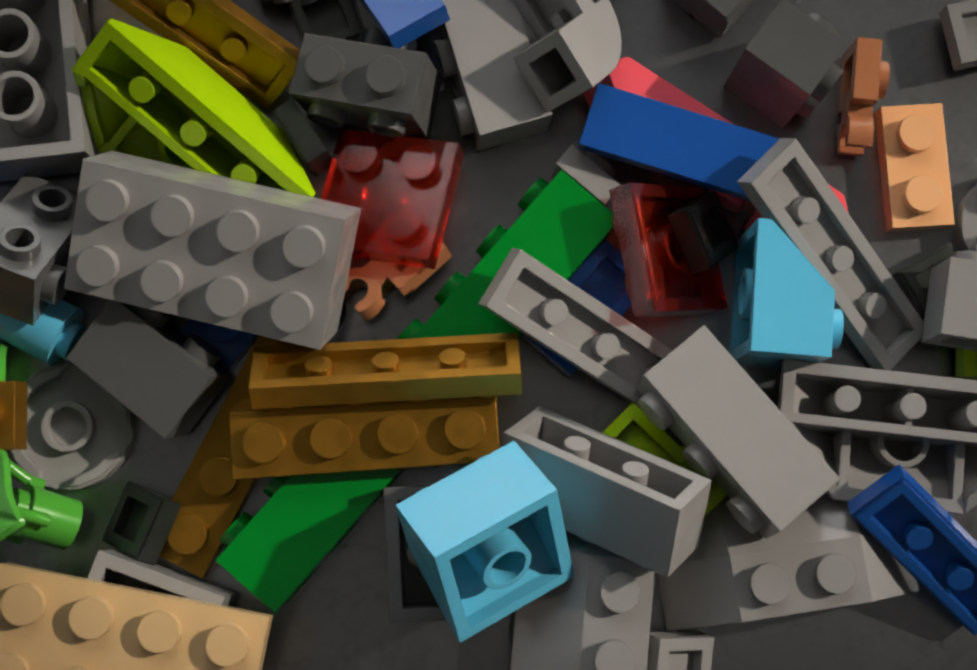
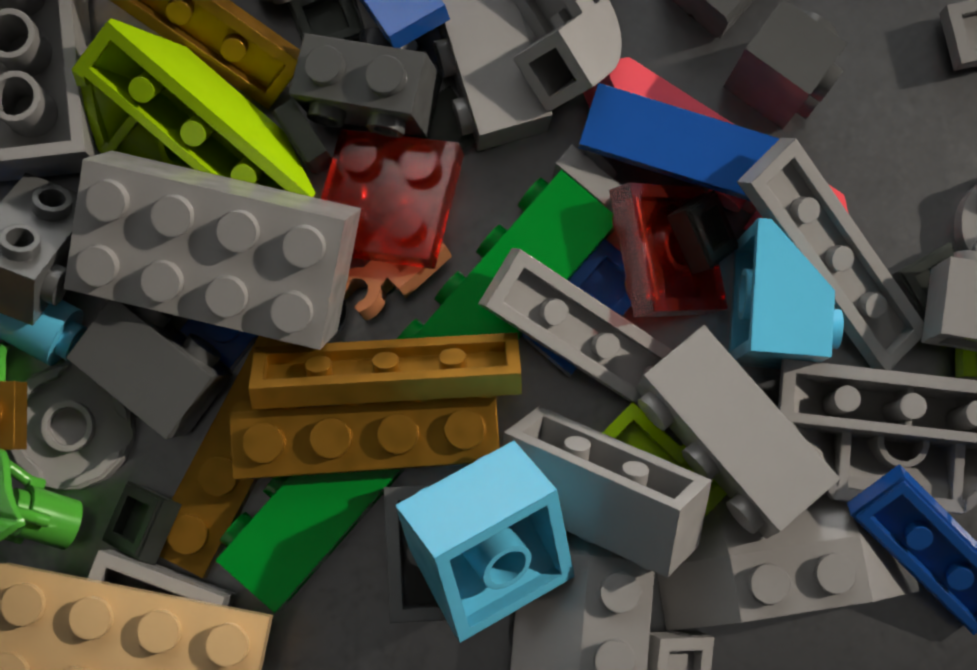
nougat plate [837,37,890,156] -> none
light nougat plate [874,103,955,233] -> none

